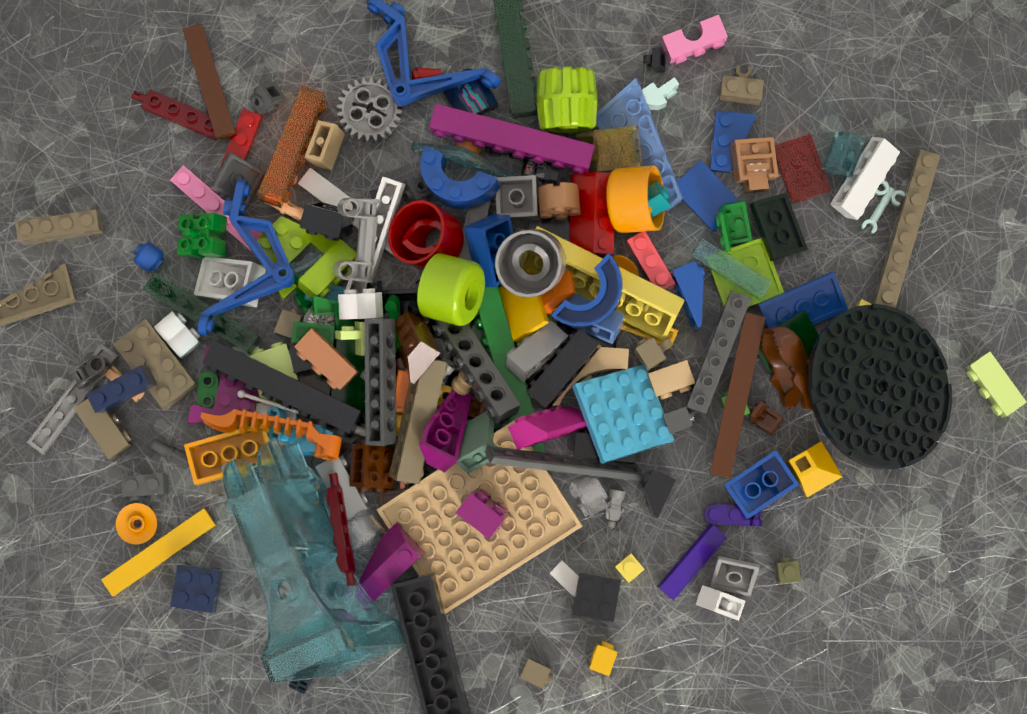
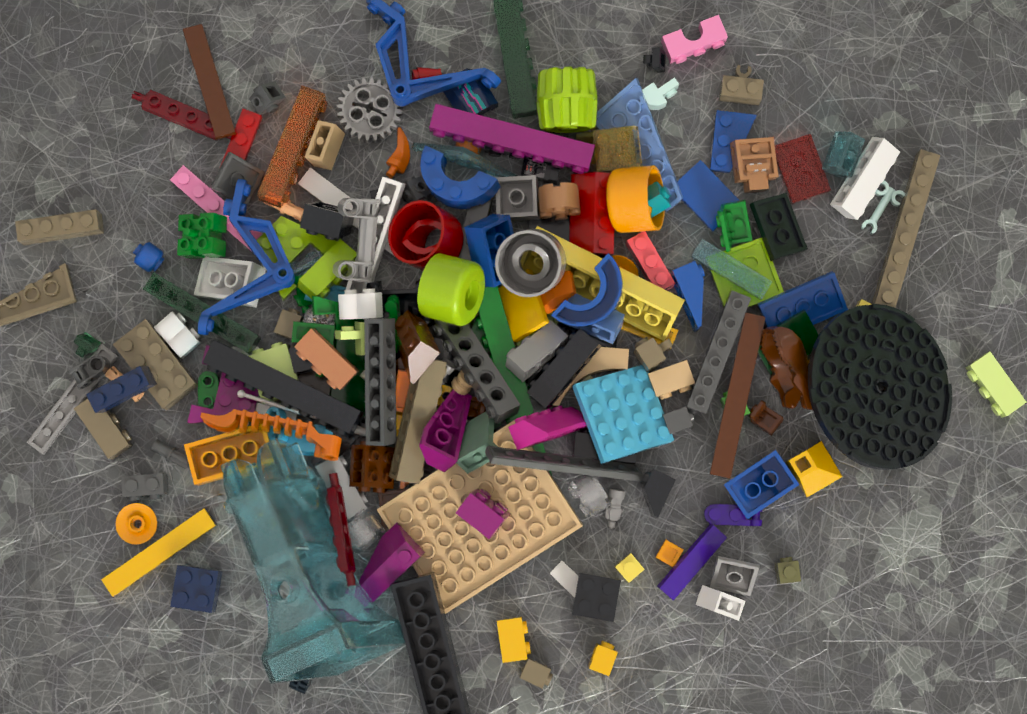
none -> clear green tile [74,332,102,358]
none -> orange bar [386,127,410,178]
none -> yellow brick [497,617,531,663]
none -> light orange tile [655,539,684,567]

